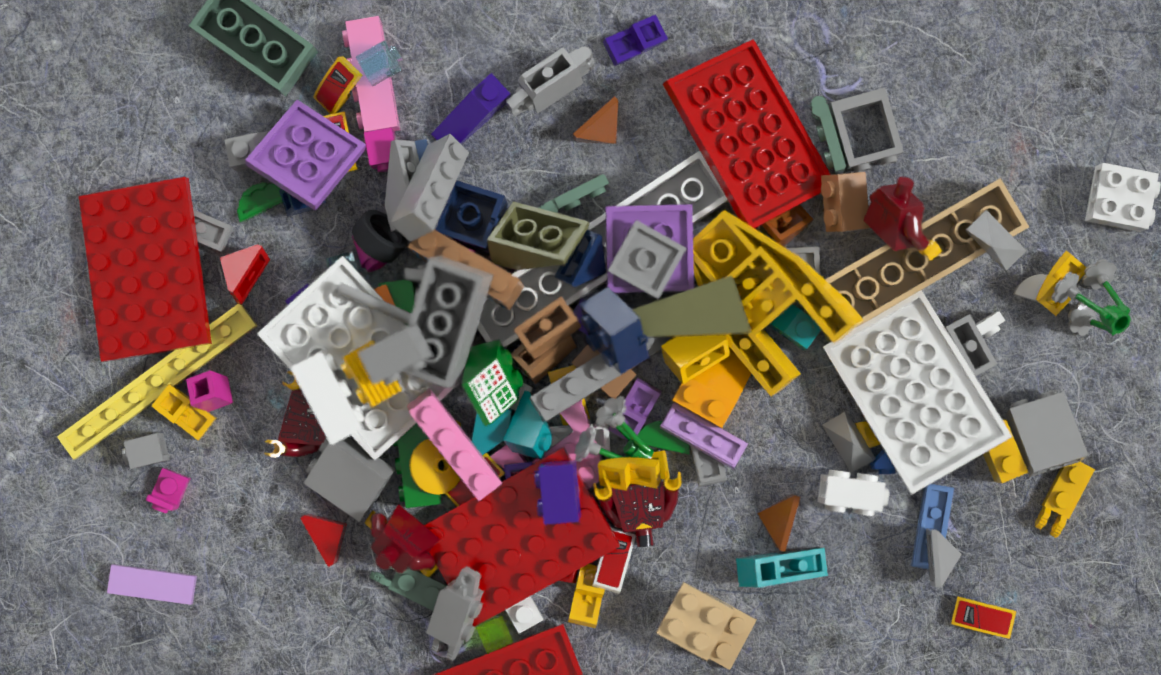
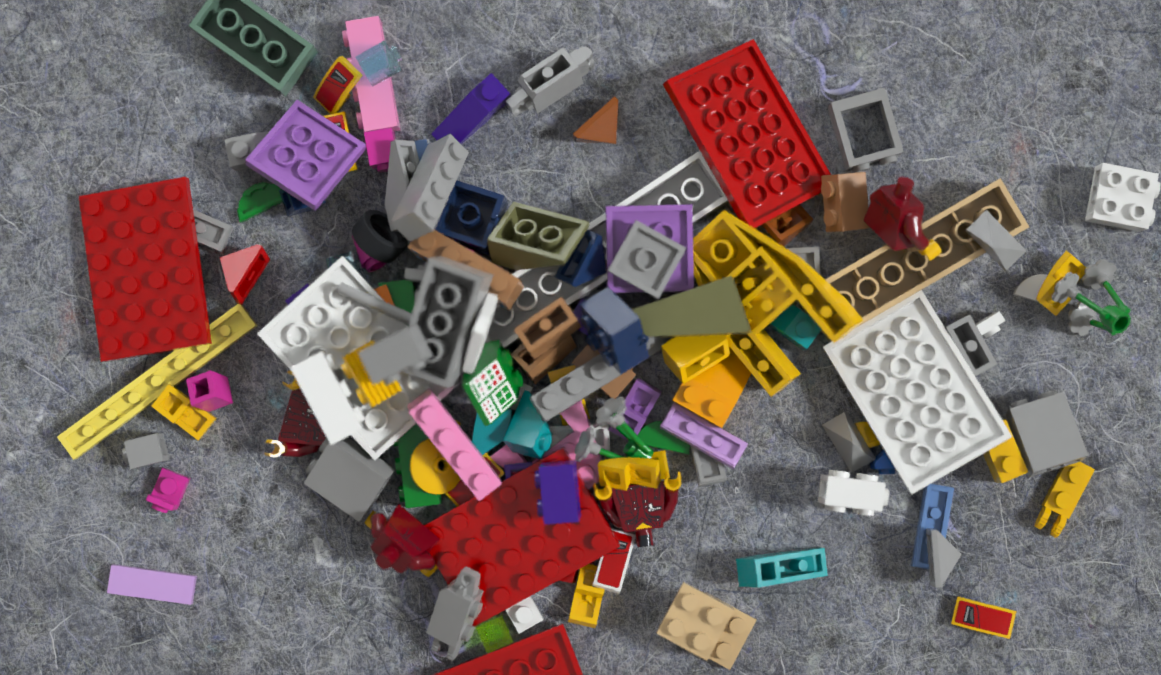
red slope [300,514,347,567] -> none
sand green hinge [369,567,448,611] -> none
sand green hinge [538,174,609,213] -> none
dark purple slope [603,15,668,66] -> none
dark orange slope [757,494,800,552] -> none
sand green hinge [810,95,846,174] -> none
none -> white tile [462,292,498,374]

